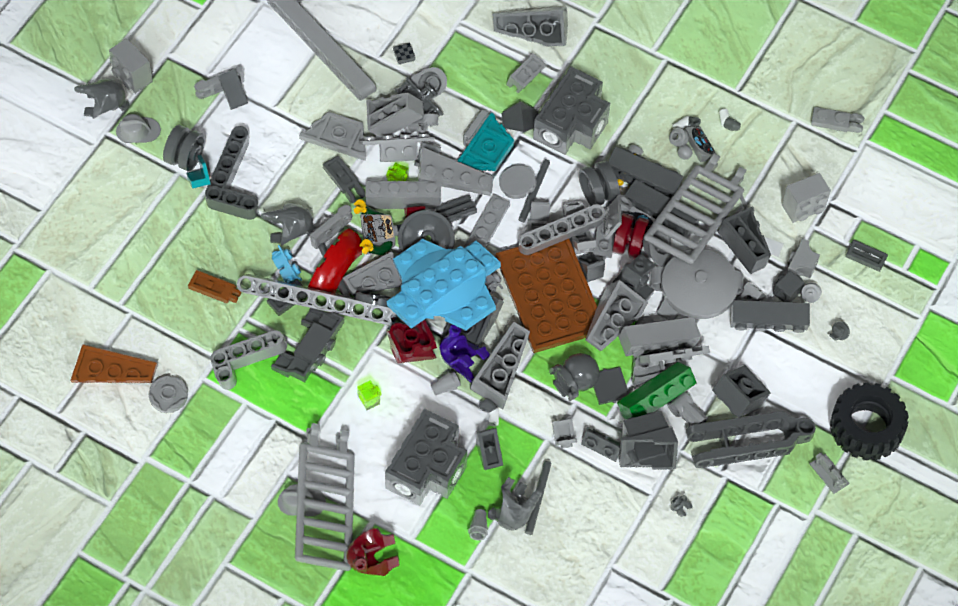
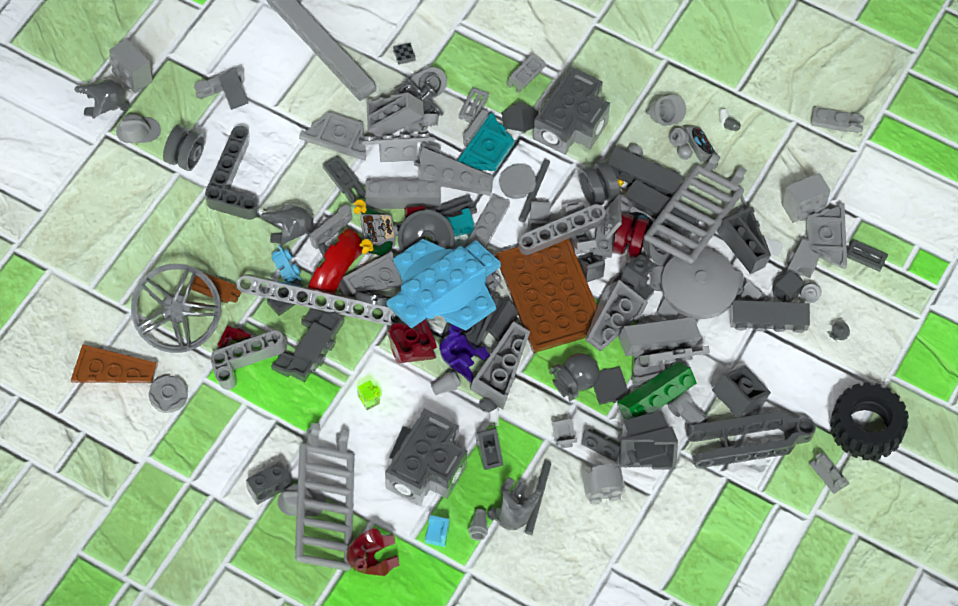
teal panel [186,155,211,189] -> none
clear neon green plate [386,162,409,181] -> none
dark grey wedge [492,7,568,47] -> none
dark grey plate [670,495,693,517] -> none
arm [673,116,701,129] -> none
none -> wheel [131,264,221,353]
none -> dark red bracket [217,326,252,349]
none -> dark grey brick [246,461,292,505]
none -> dark grey window [389,426,411,459]
none -> medium azure panel [425,515,450,547]
none -> teal leg [445,208,474,237]
none -> light grey tile [459,87,489,123]
none -> dark grey tile [487,300,518,342]
none -> light grey brick [582,464,625,504]
none -> light grey piece [647,95,686,126]
none -> light grey wing [807,203,847,269]

